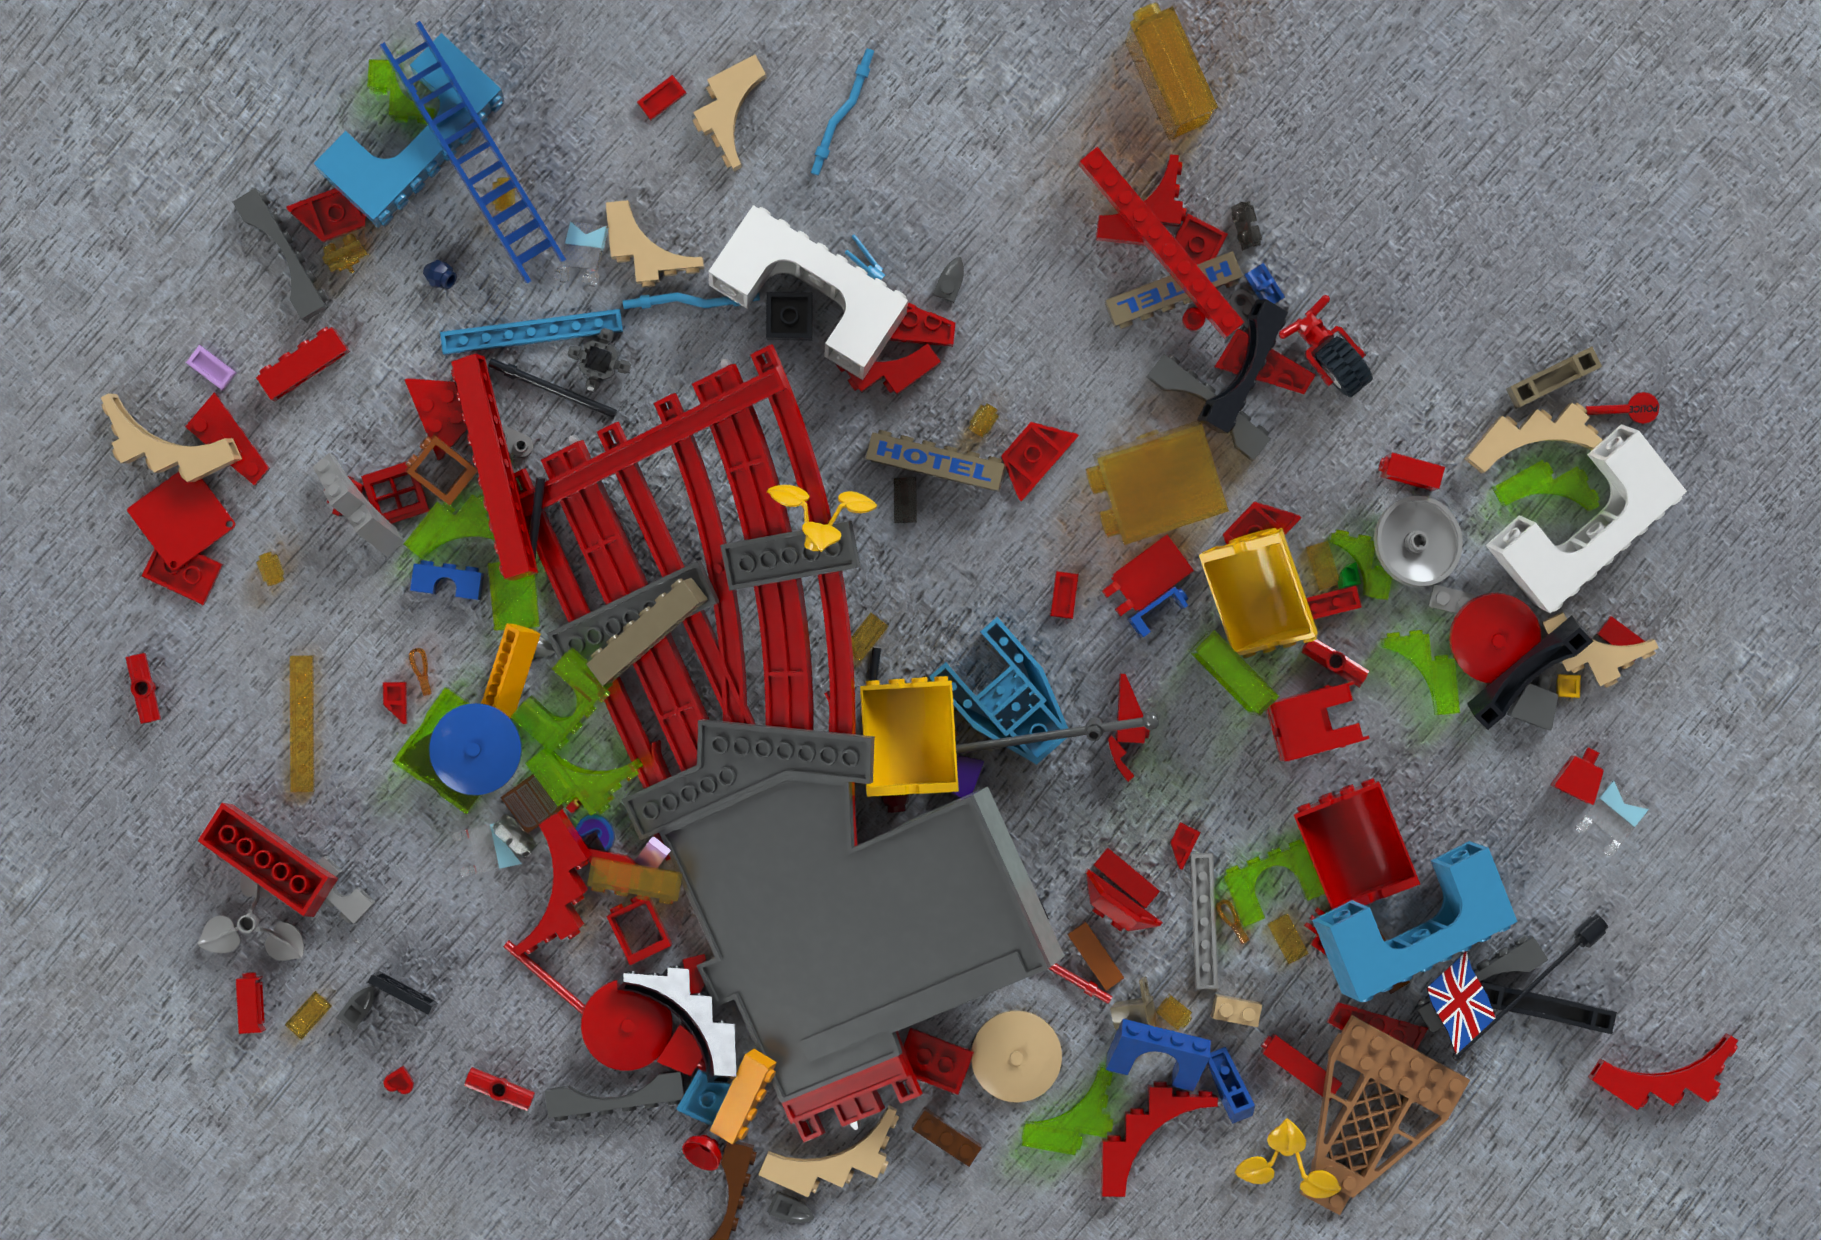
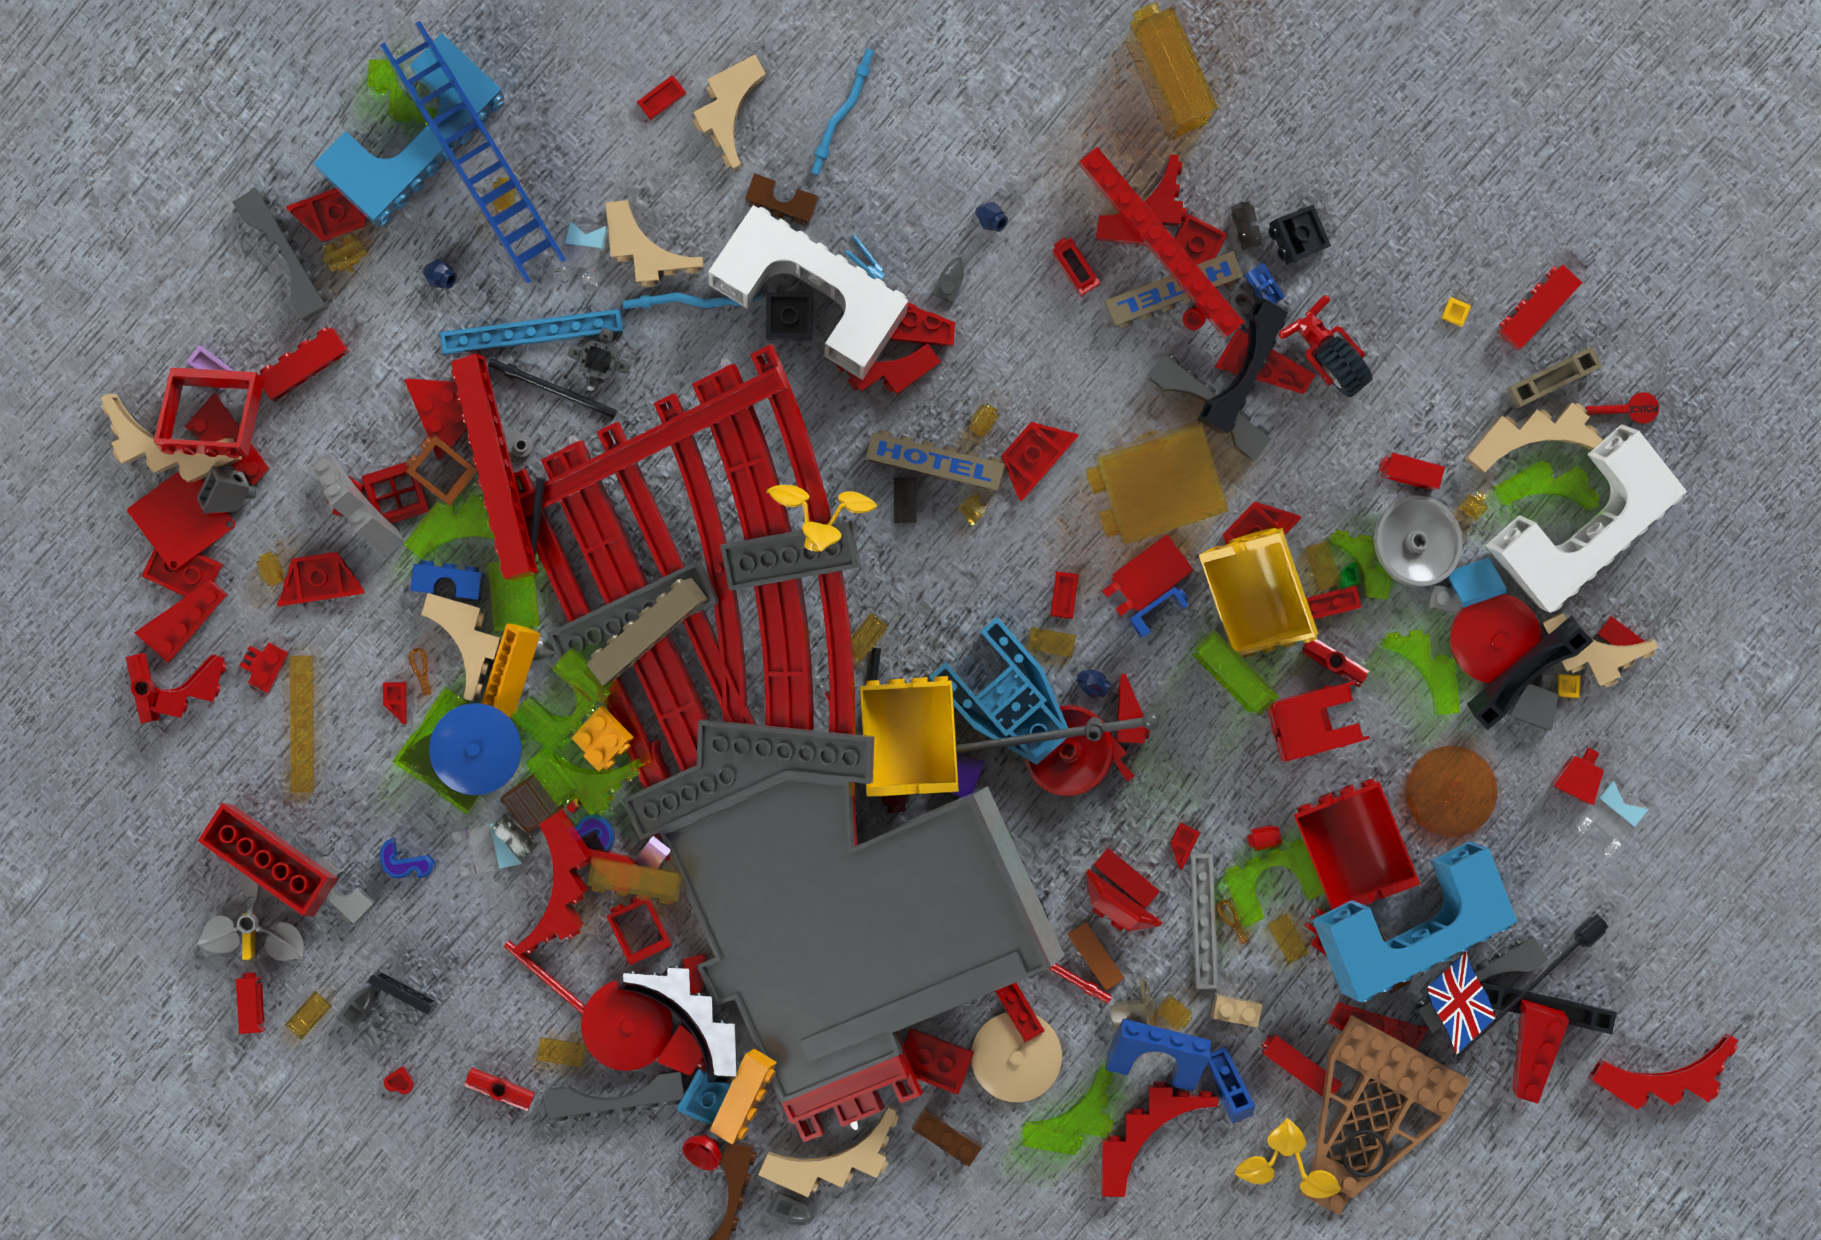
none -> red wing [134,580,228,663]
none -> red arch [150,654,226,718]
none -> red window [154,367,264,459]
none -> dark grey torso [197,466,256,513]
none -> red hinge [239,642,290,693]
none -> yellow tile [242,912,256,960]
none -> red wing [277,552,366,607]
none -> blue animal [380,837,436,879]
none -> tan arch [421,593,502,701]
none -> clear yellow tile [537,1037,586,1068]
none -> light orange plate [572,706,634,772]
none -> reddish brown arch [745,173,819,226]
none -> clear yellow tile [957,494,989,525]
none -> dark blue rock [975,202,1008,232]
none -> red tile [994,982,1045,1043]
none -> red dish [1024,705,1114,797]
none -> clear yellow tile [1027,627,1076,657]
none -> red window [1051,237,1101,298]
none -> dark blue rock [1077,669,1110,698]
none -> red brick [1247,825,1282,851]
none -> black plate [1268,204,1331,265]
none -> black tyre [1341,1130,1388,1177]
none -> clear orange dish [1405,746,1497,837]
none -> yellow tile [1441,297,1471,327]
none -> dark azure tile [1448,557,1507,608]
none -> clear yellow tile [1457,490,1488,521]
none -> red brick [1497,264,1583,351]
none -> red wedge [1512,999,1569,1104]

